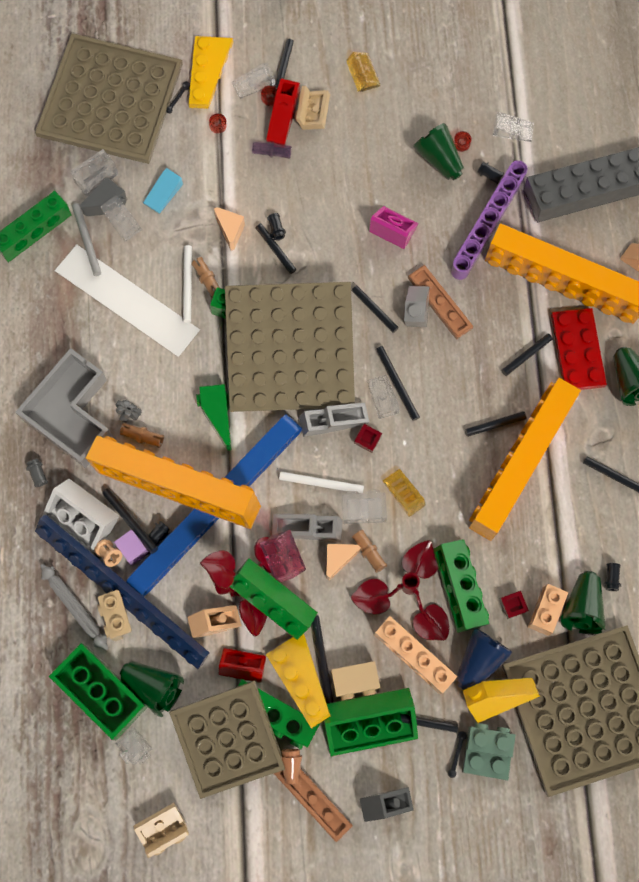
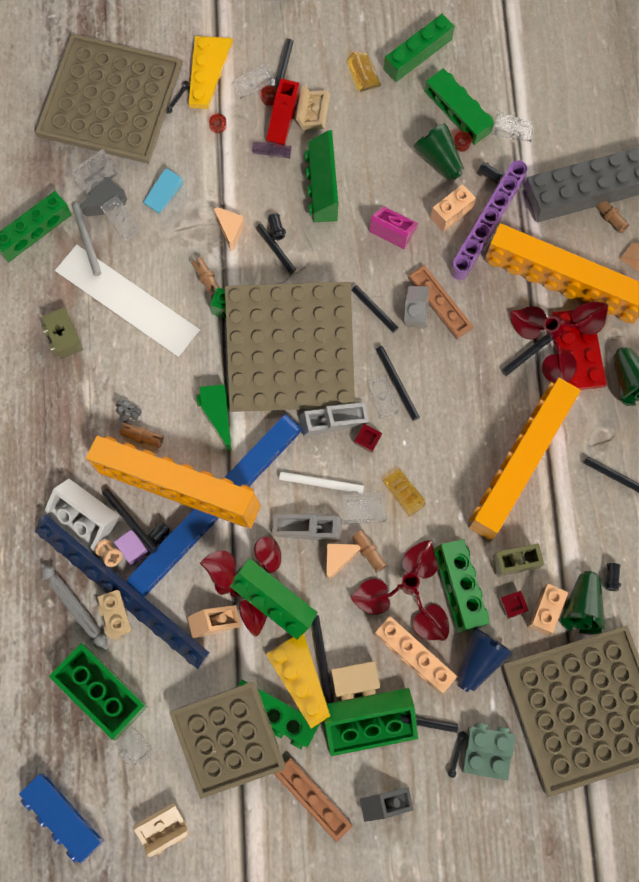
light grey piece [15,348,112,468] -> none
dark grey pin [26,459,48,487] -> none
dark green cone [120,661,184,717] -> none
white bar [183,245,192,323] -> none
red slope [218,648,267,683] -> none
clear pink brick [260,530,306,582] -> none
nougat cone [282,749,302,784] -> none
yellow slope [463,678,540,723] -> none
black bar [465,411,527,437] -> none
none -> blue brick [19,774,105,863]
none -> olive brick [41,307,84,359]
none -> green slope [304,130,339,223]
none -> green brick [383,13,455,82]
none -> green brick [424,68,495,145]
none -> light nougat brick [430,184,476,232]
none -> olive brick [492,543,544,577]
none -> dark red plant [510,302,608,384]
none -> medium nougat pin [597,201,630,233]

